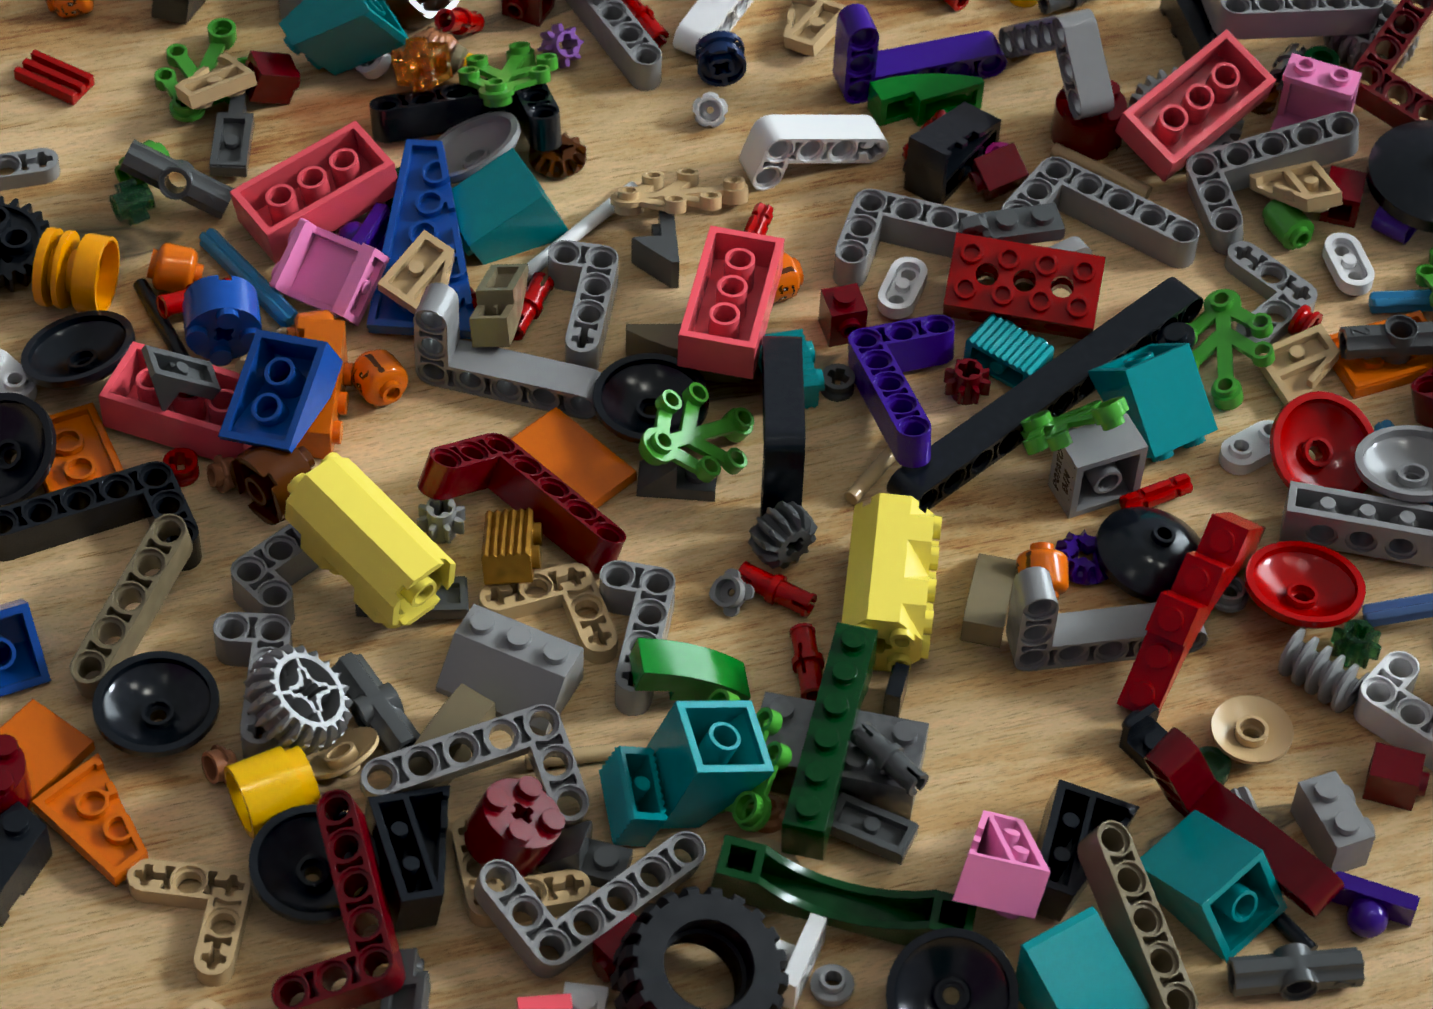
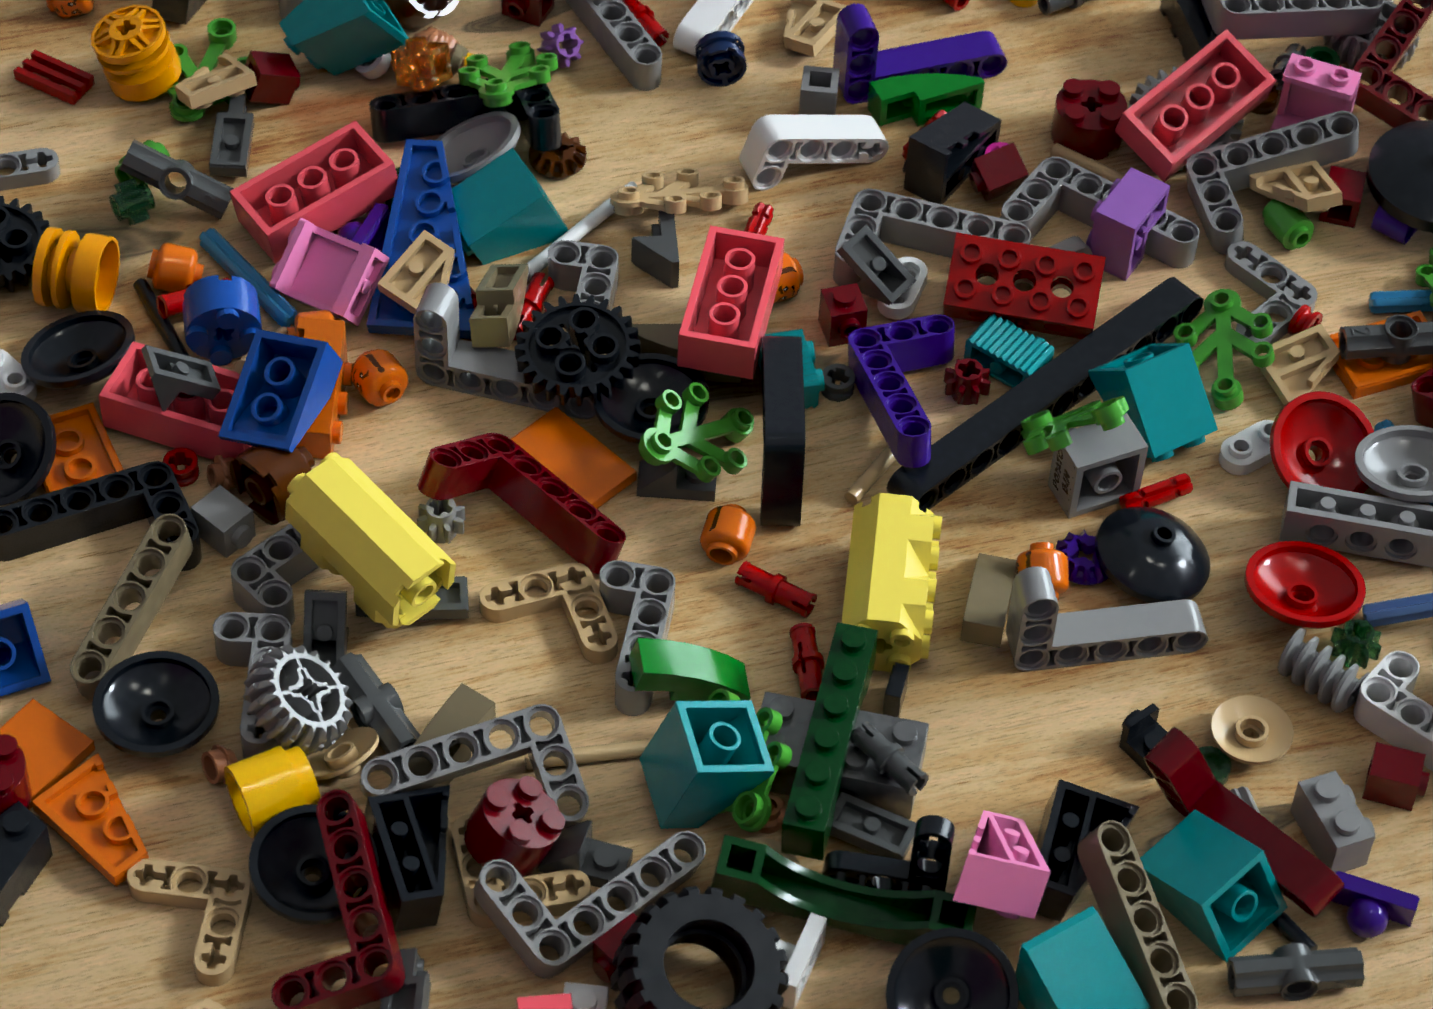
red pin [434,7,485,36] -> none
light grey slope [436,604,584,736] -> none
pearl gold brick [481,507,543,586] -> none
teal brick [599,746,669,847] -> none
white plate [692,92,728,127] -> none
light grey plate [709,568,755,617] -> none
dark grey gear [748,501,818,569] -> none
light grey plate [810,964,854,1007] -> none
dark grey hinge [958,203,1065,244] -> none
light grey beam [998,9,1114,120] -> none
red arch [1117,512,1266,716] -> none
black plate [1157,322,1196,350] -> none
light grey plate [1214,576,1249,613] -> none
white plate [1322,233,1375,296] -> none
none -> light orange wheel [91,5,182,102]
none -> light grey brick [191,485,256,558]
none -> dark grey slope [303,590,349,668]
none -> black gear [514,294,641,406]
none -> orange head [700,504,756,565]
none -> light grey brick [799,65,840,115]
none -> black beam [822,815,955,892]
none -> dark grey slope [837,224,917,305]
none -> medium lavender brick [1086,167,1170,281]

